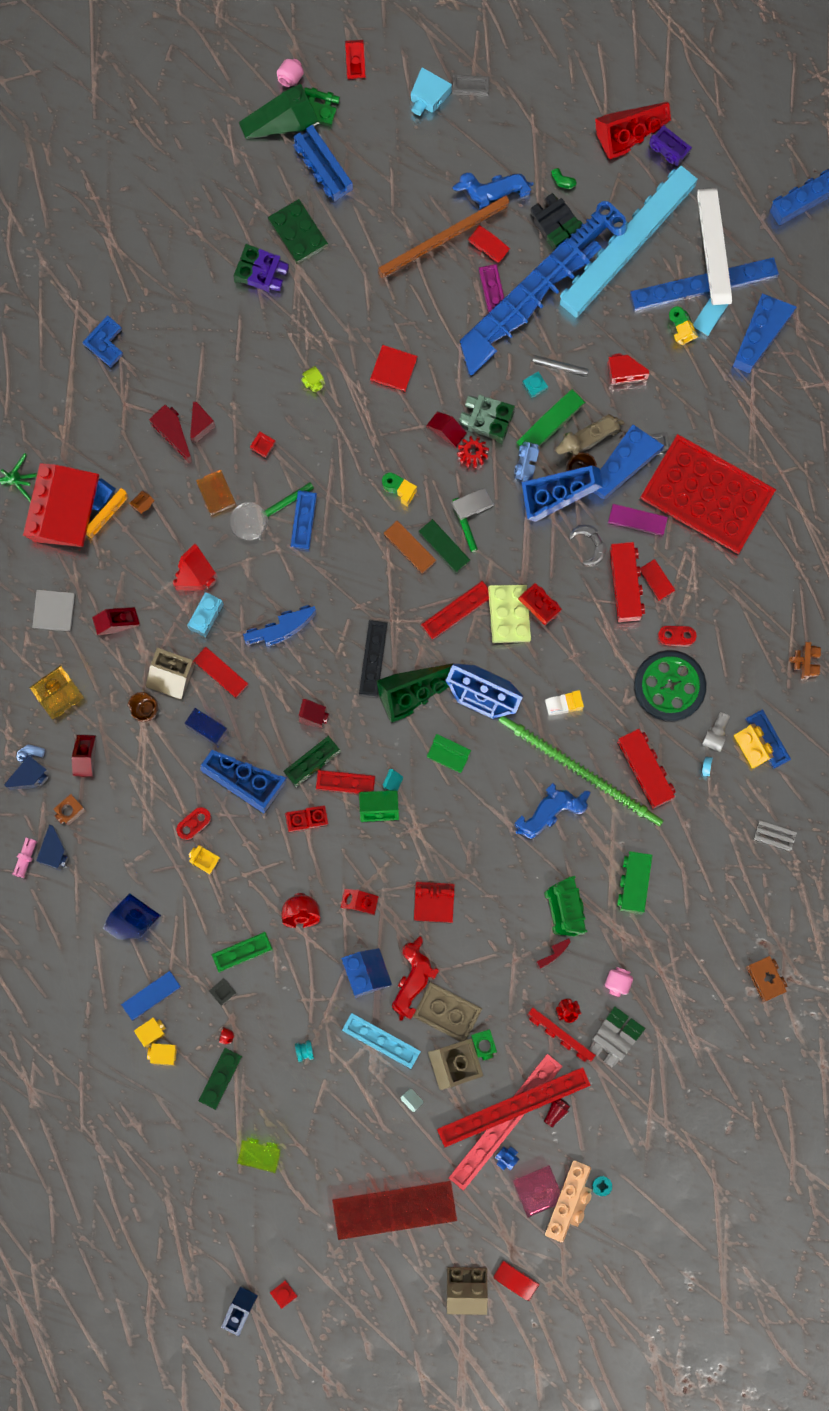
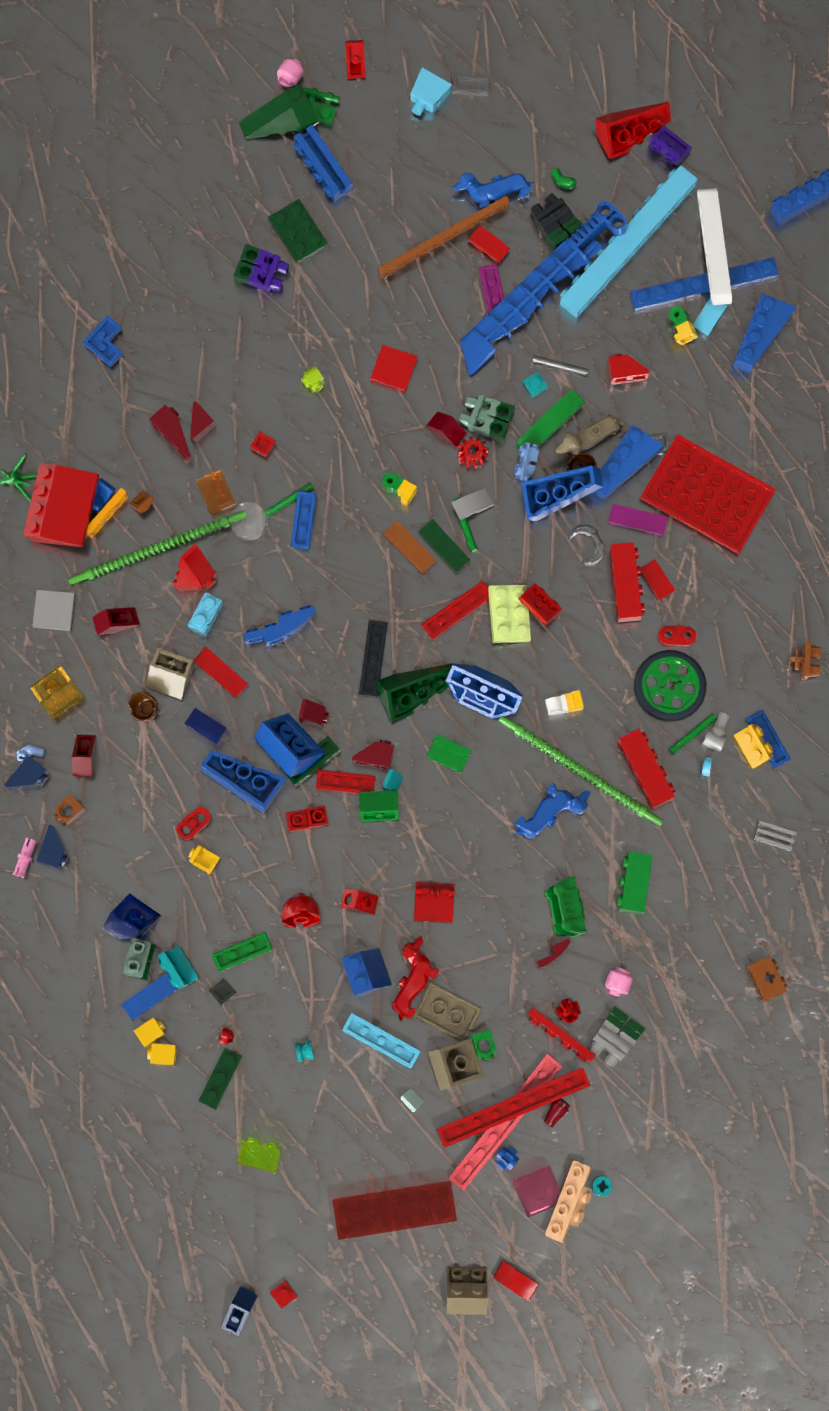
none -> bright green hose [68,510,247,585]
none -> sand green hips [123,938,157,981]
none -> teal bracket [158,945,199,989]
none -> blue slope [254,713,325,777]
none -> dark red slope [352,740,394,770]
none -> green bar [668,713,717,754]

